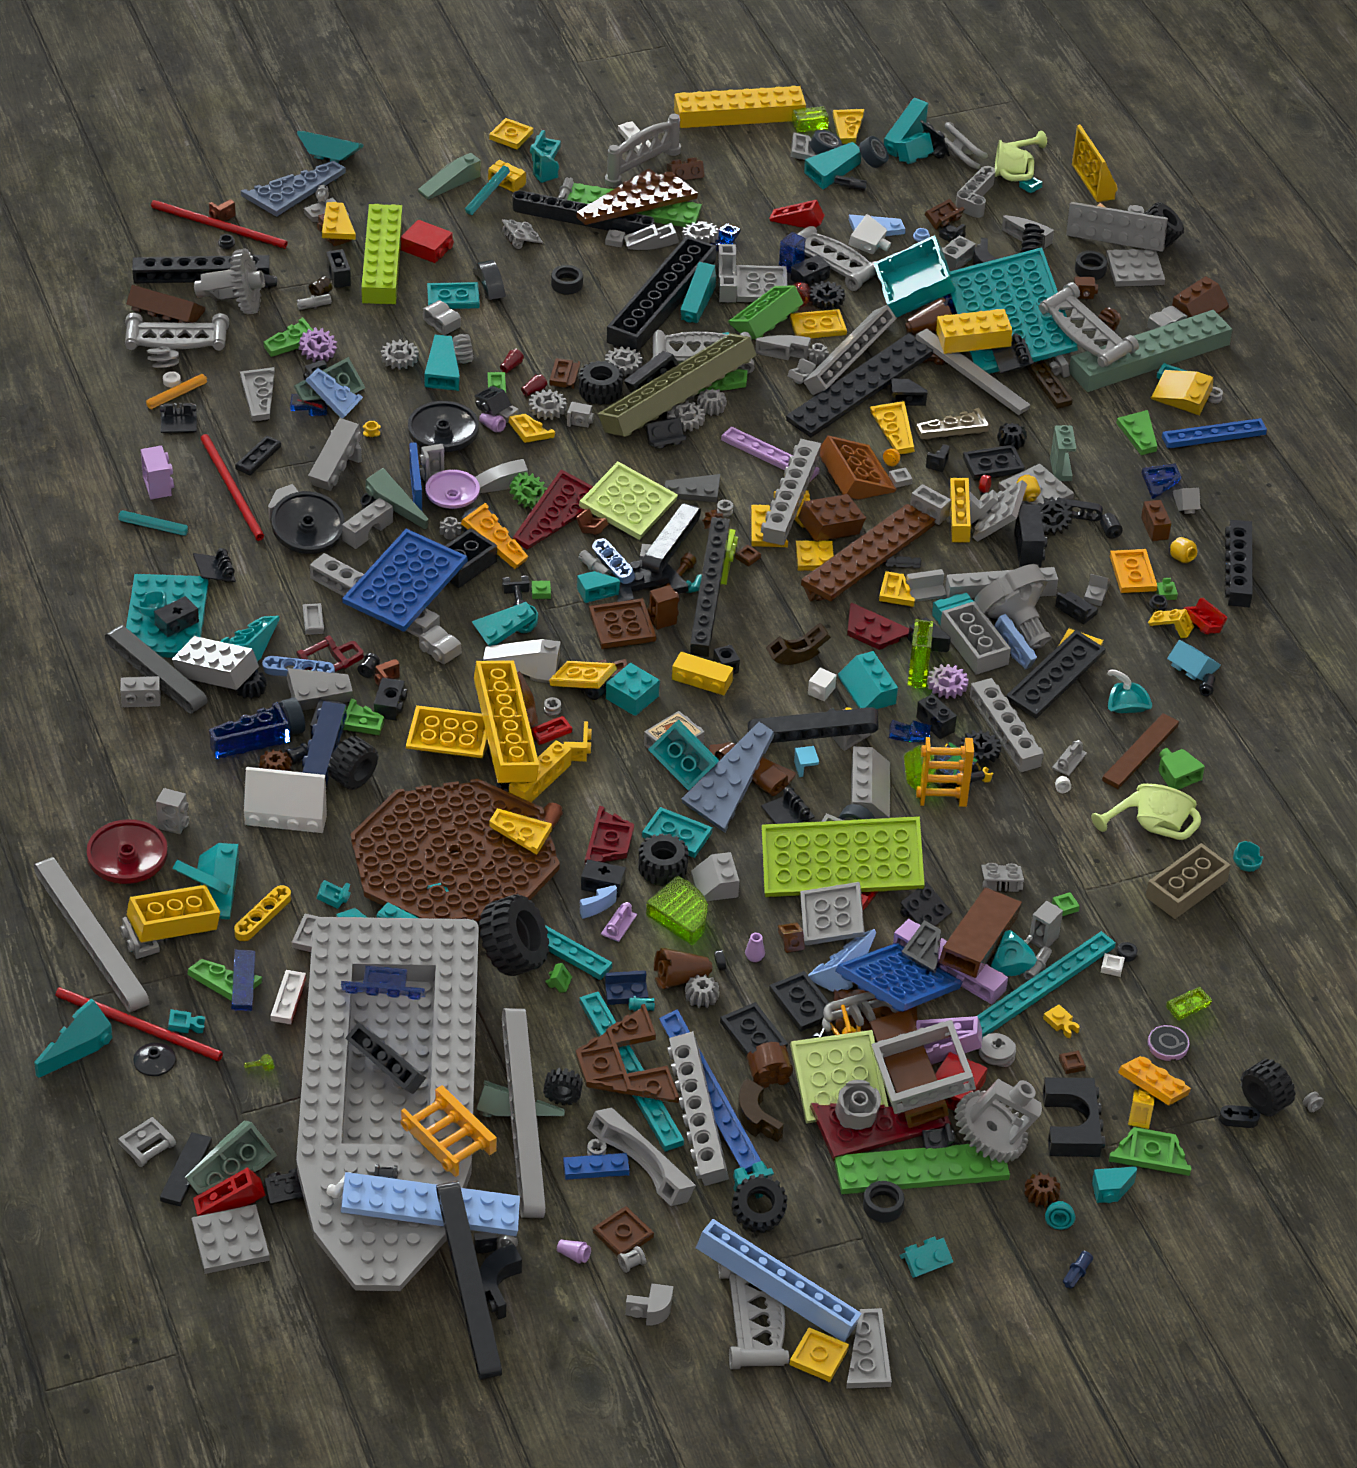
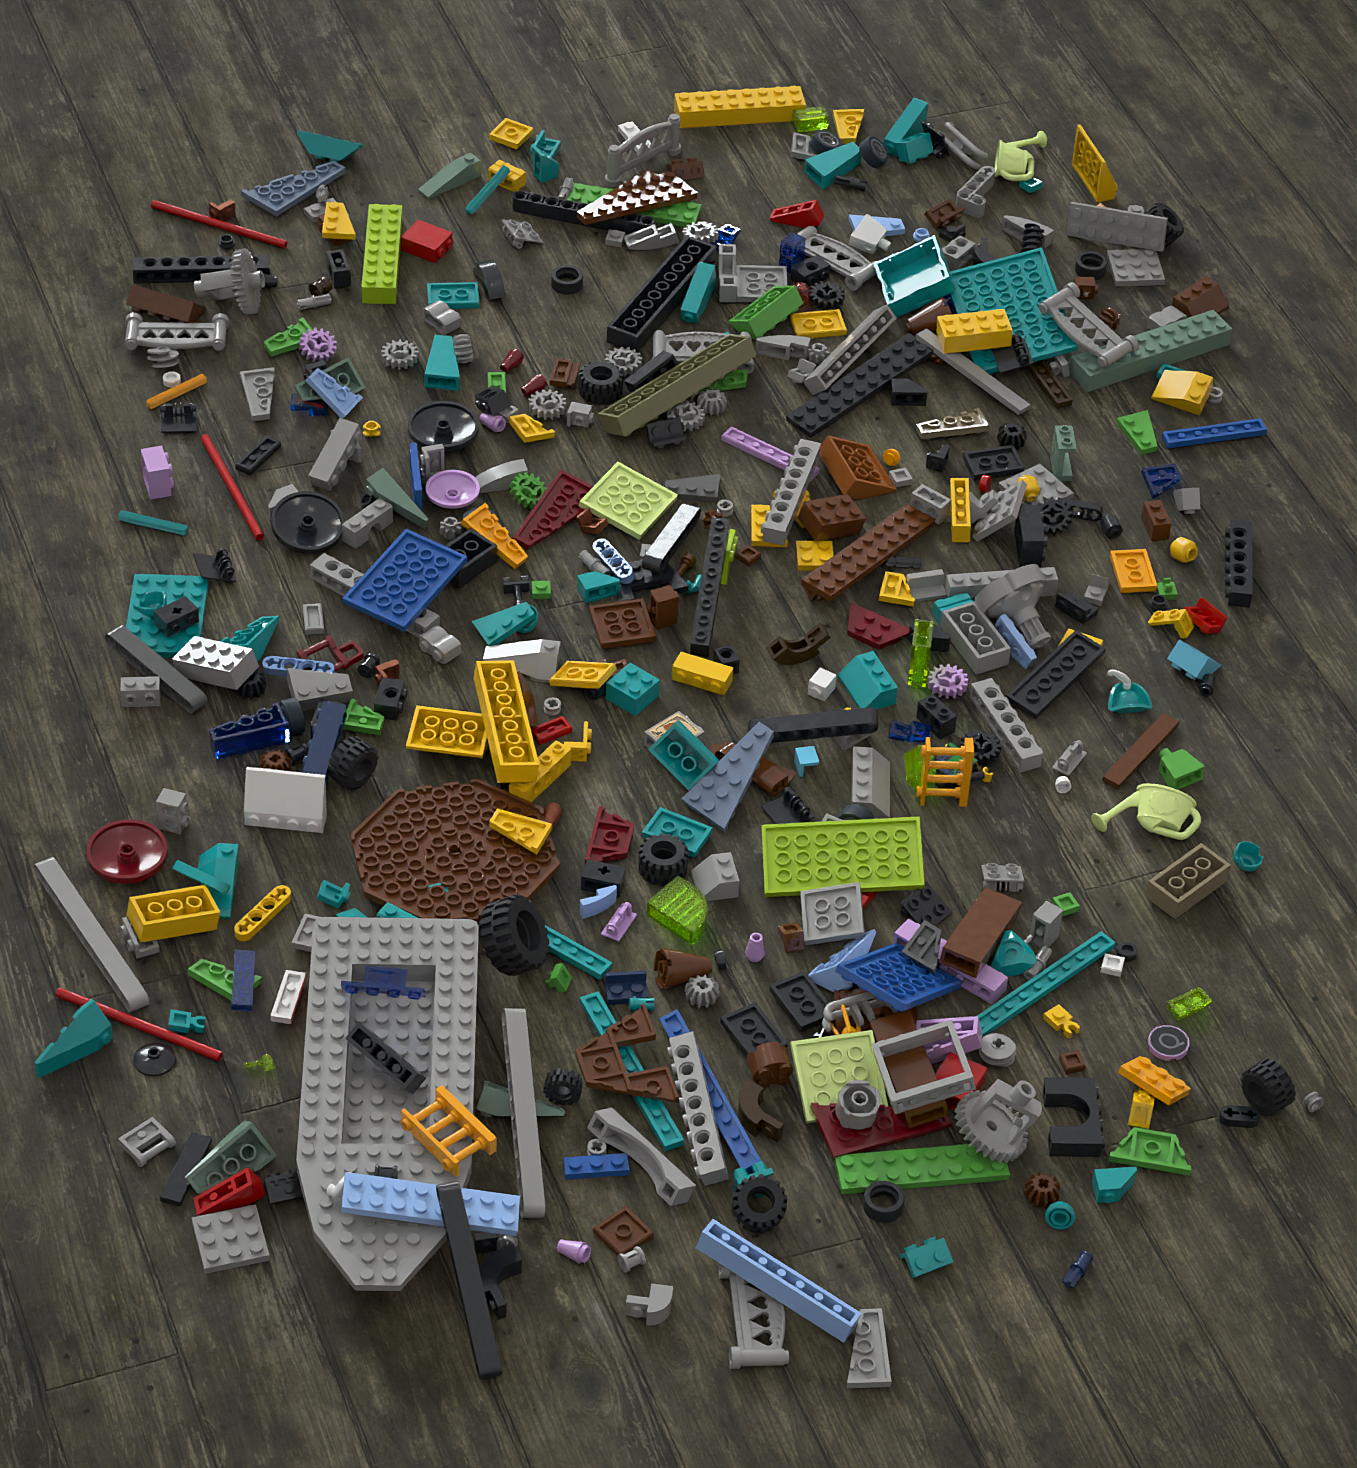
yellow plate [790,1328,849,1382] -> none
yellow wing [870,401,915,454] -> none
black bracket [921,1123,955,1149] -> none

